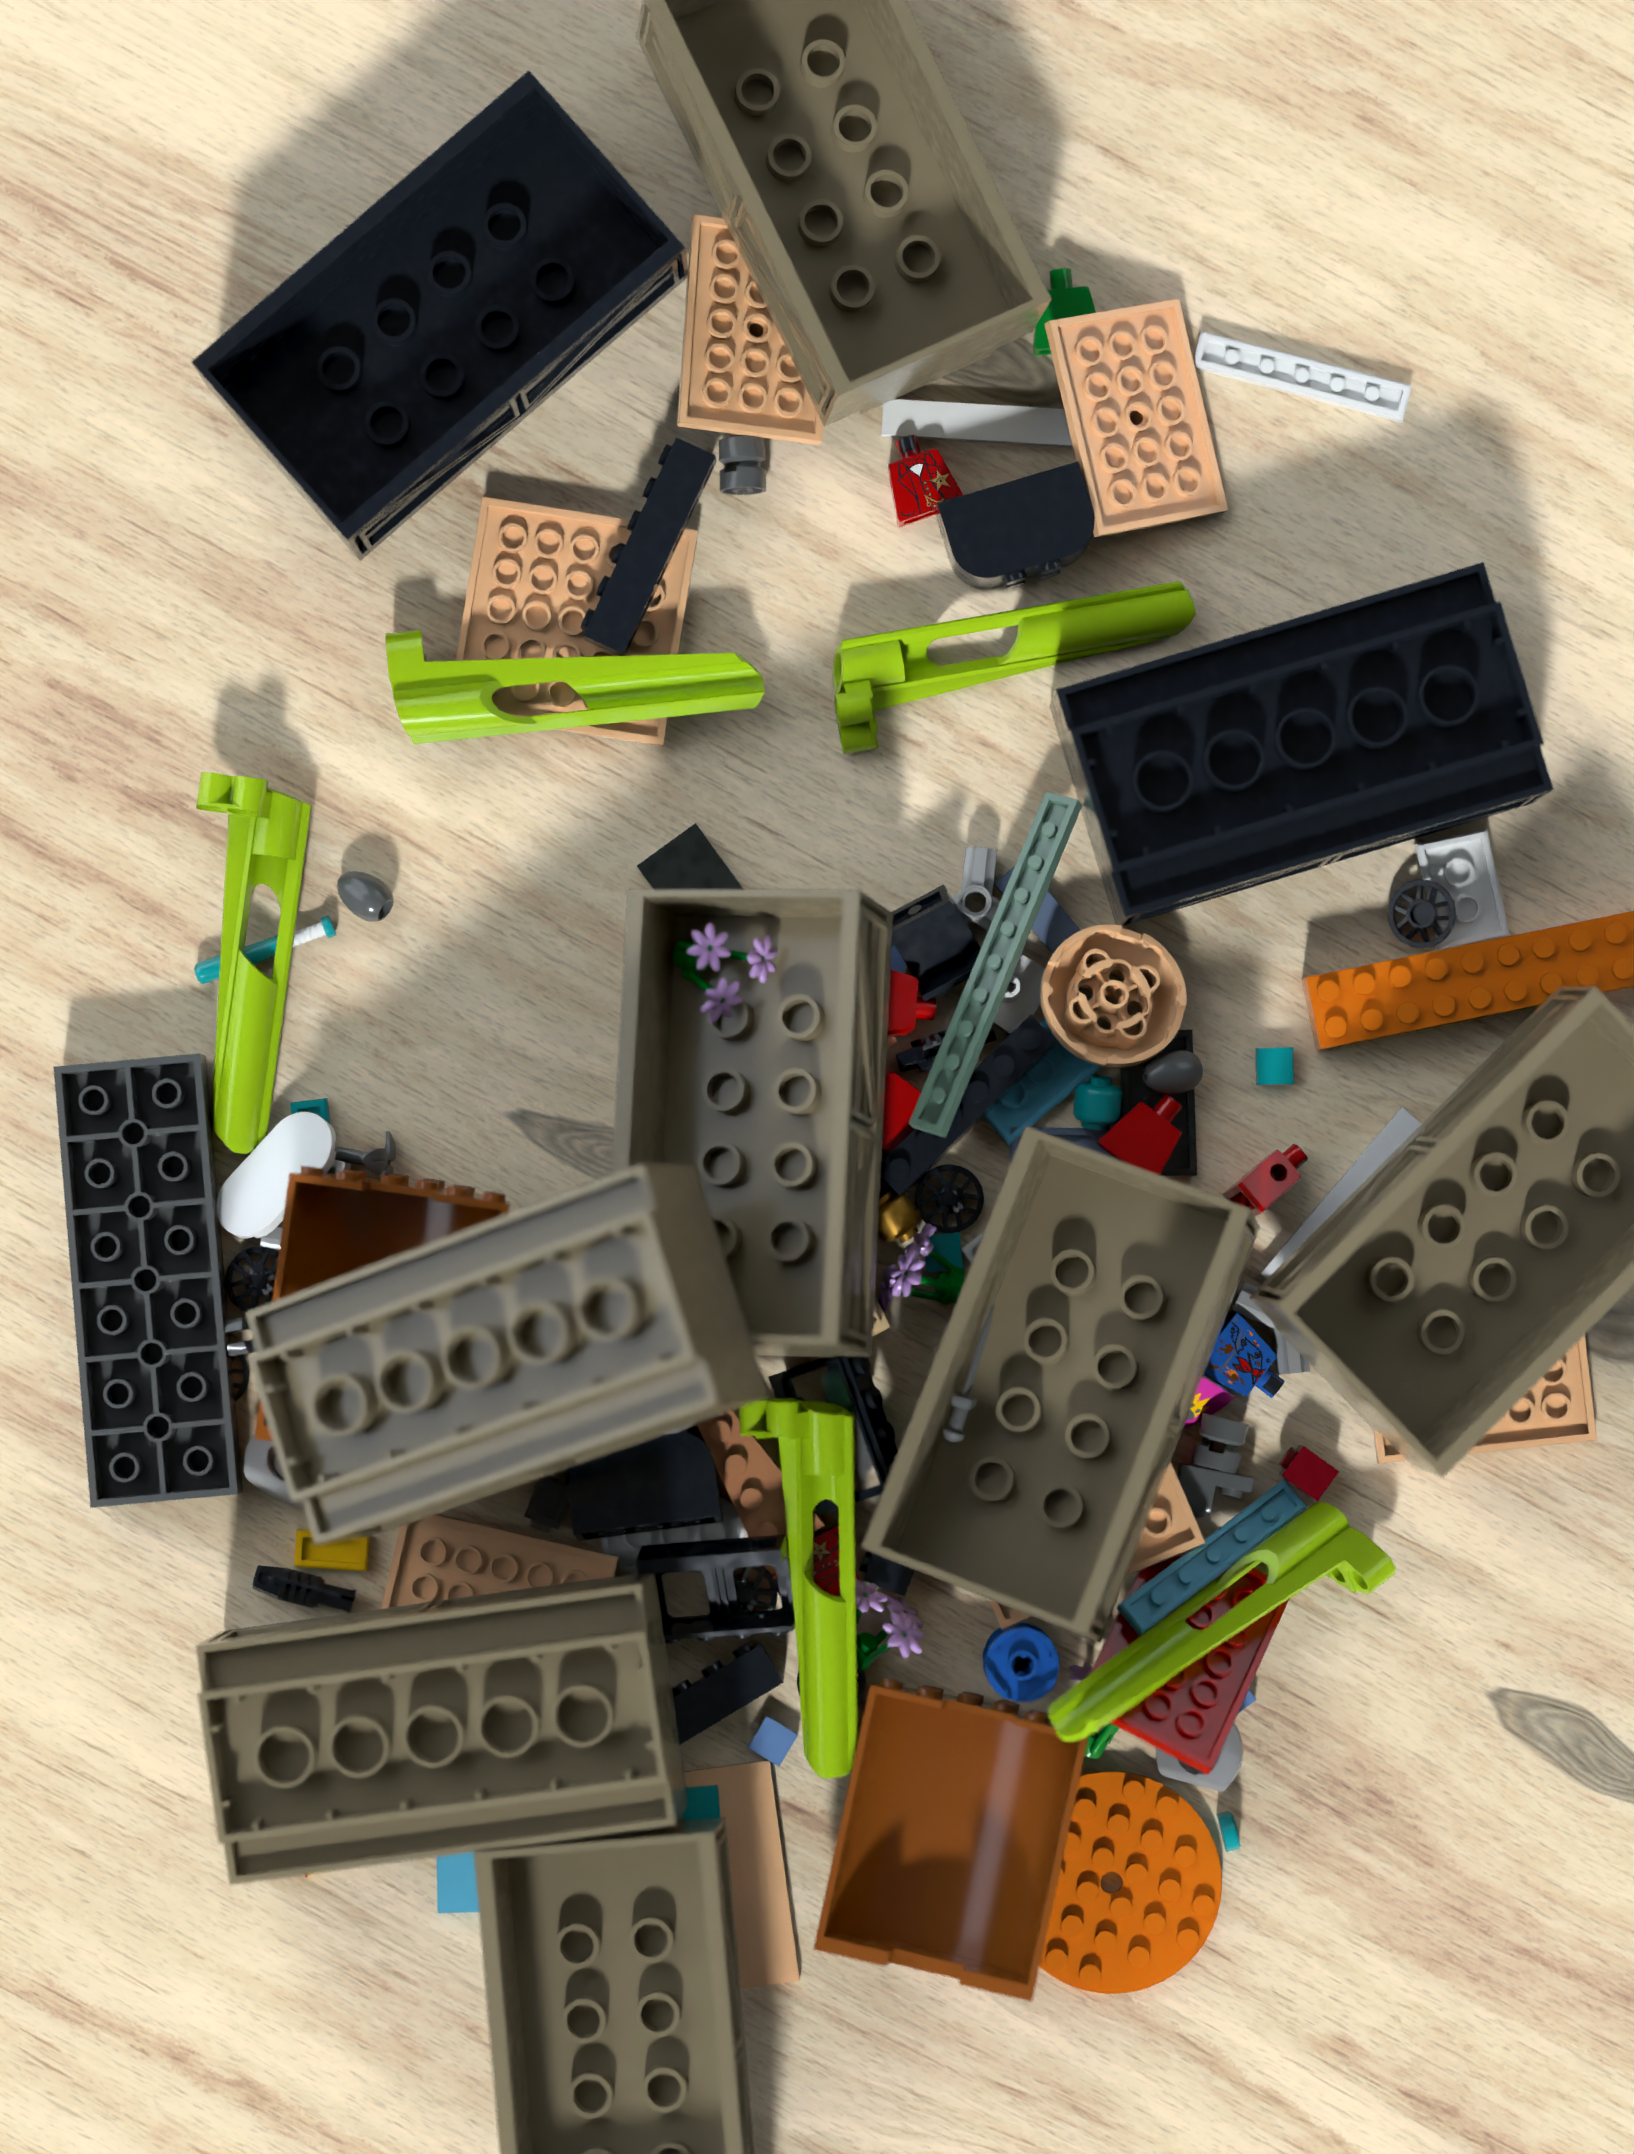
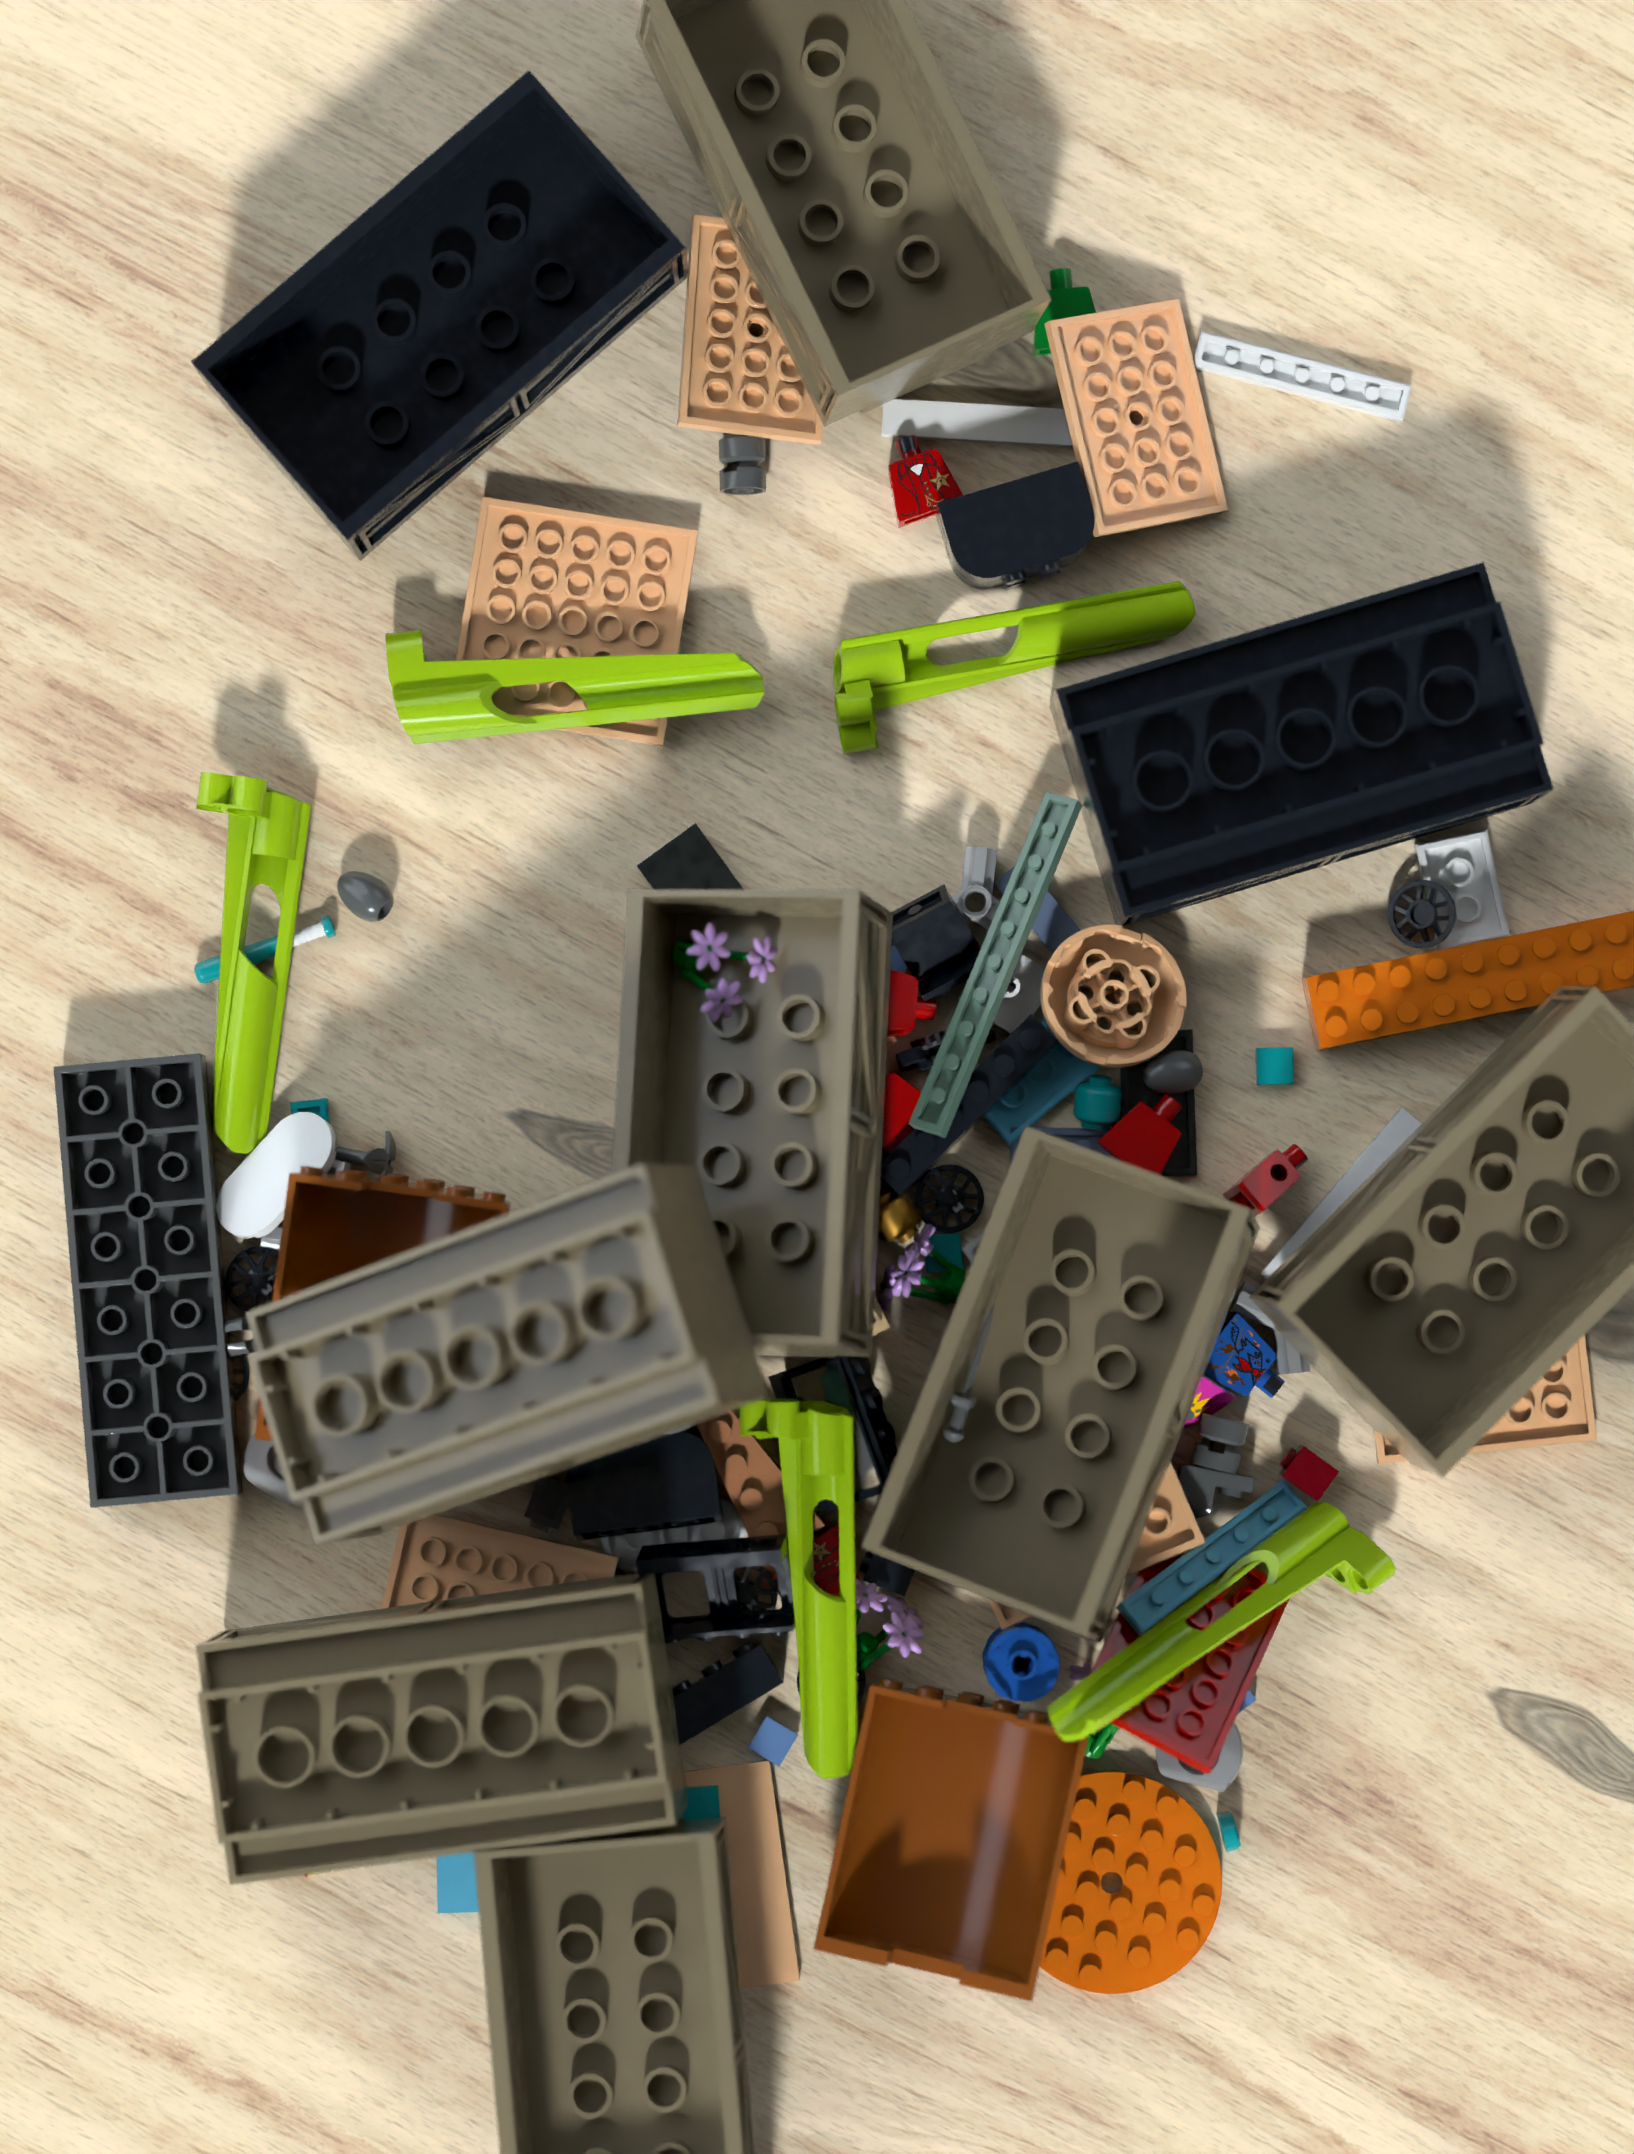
black hinge [253,1565,356,1613] -> none
yellow tile [294,1529,371,1572] -> none
black brick [580,437,717,656] -> none

